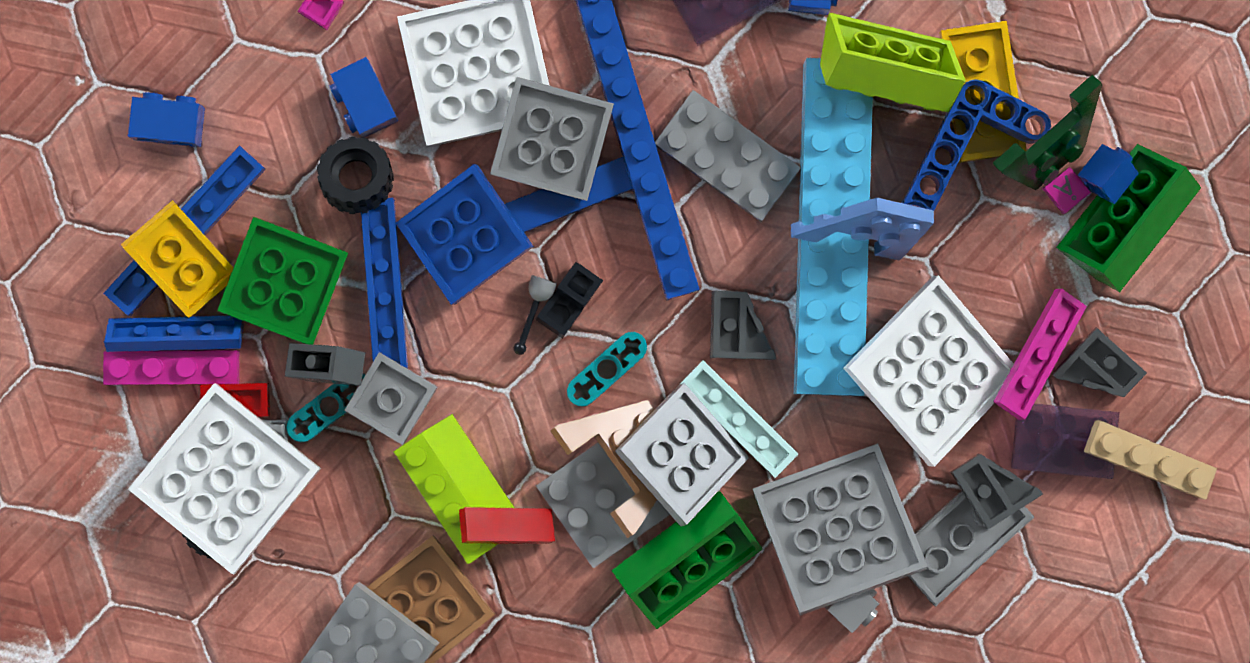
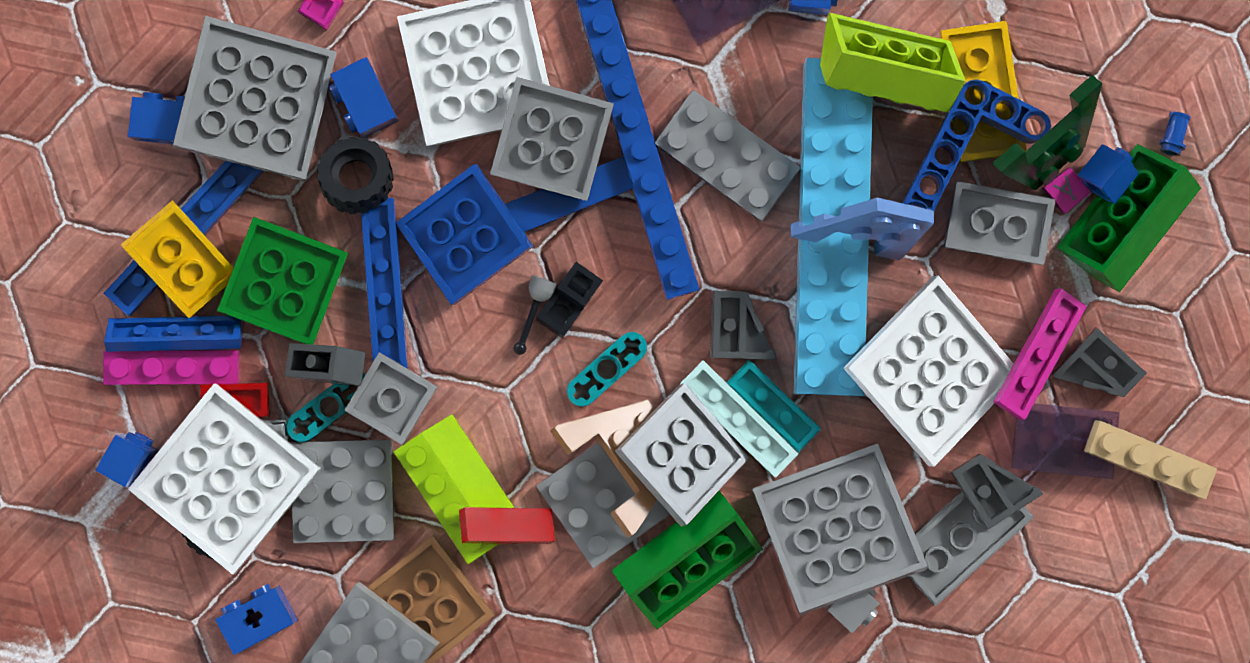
none -> blue brick [95,432,159,487]
none -> light grey plate [172,16,337,181]
none -> blue brick [215,583,299,655]
none -> light grey plate [291,440,395,543]
none -> teal tile [727,360,821,453]
none -> light grey plate [943,181,1056,266]
none -> blue pin [1159,111,1191,156]

